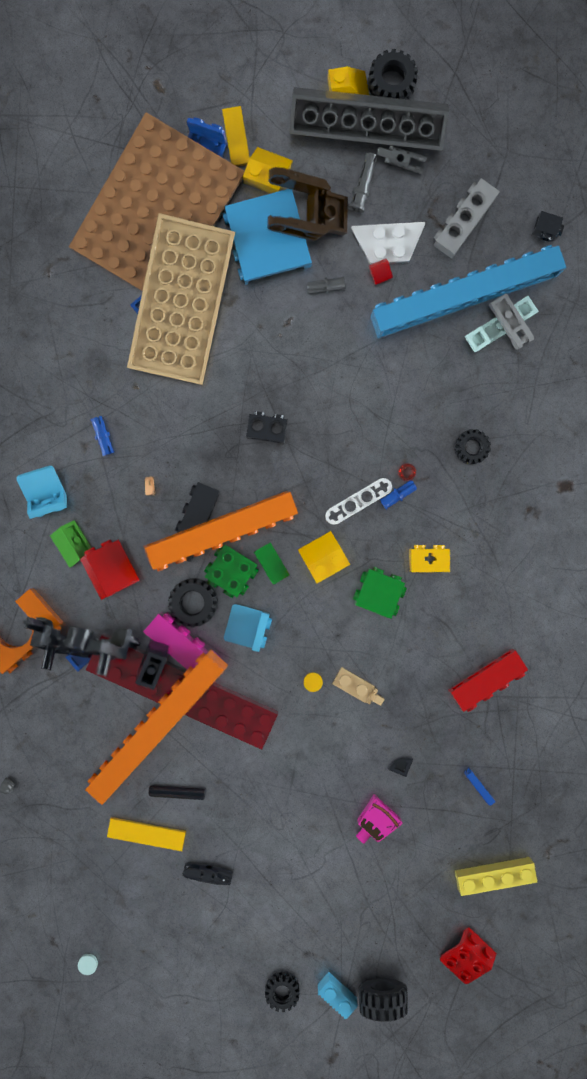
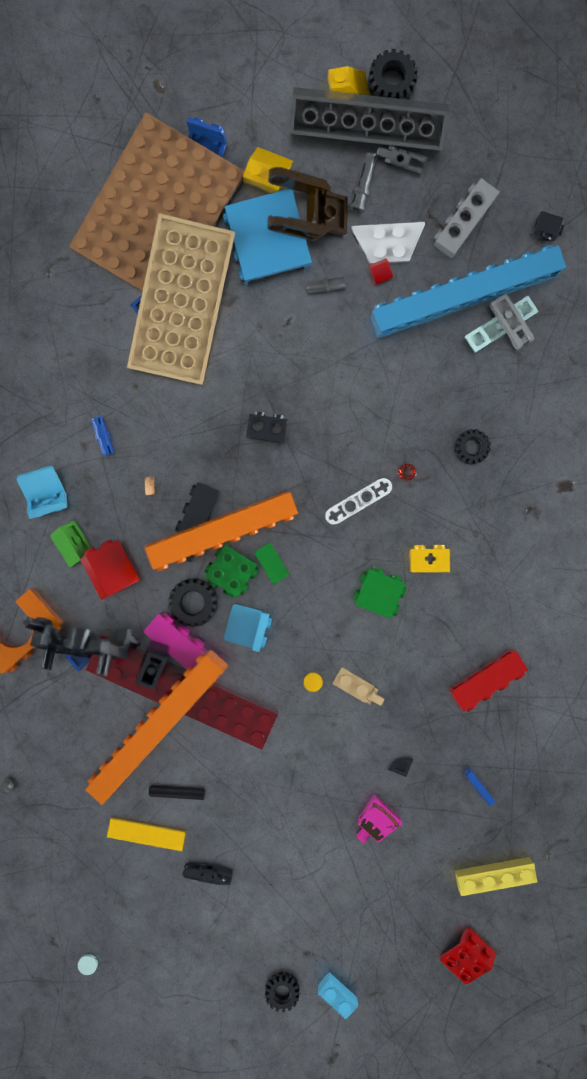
yellow tile [222,106,250,167] -> none
yellow slope [298,531,350,583] -> none
black tyre [359,978,408,1022] -> none
blue axle [380,480,417,509] -> none

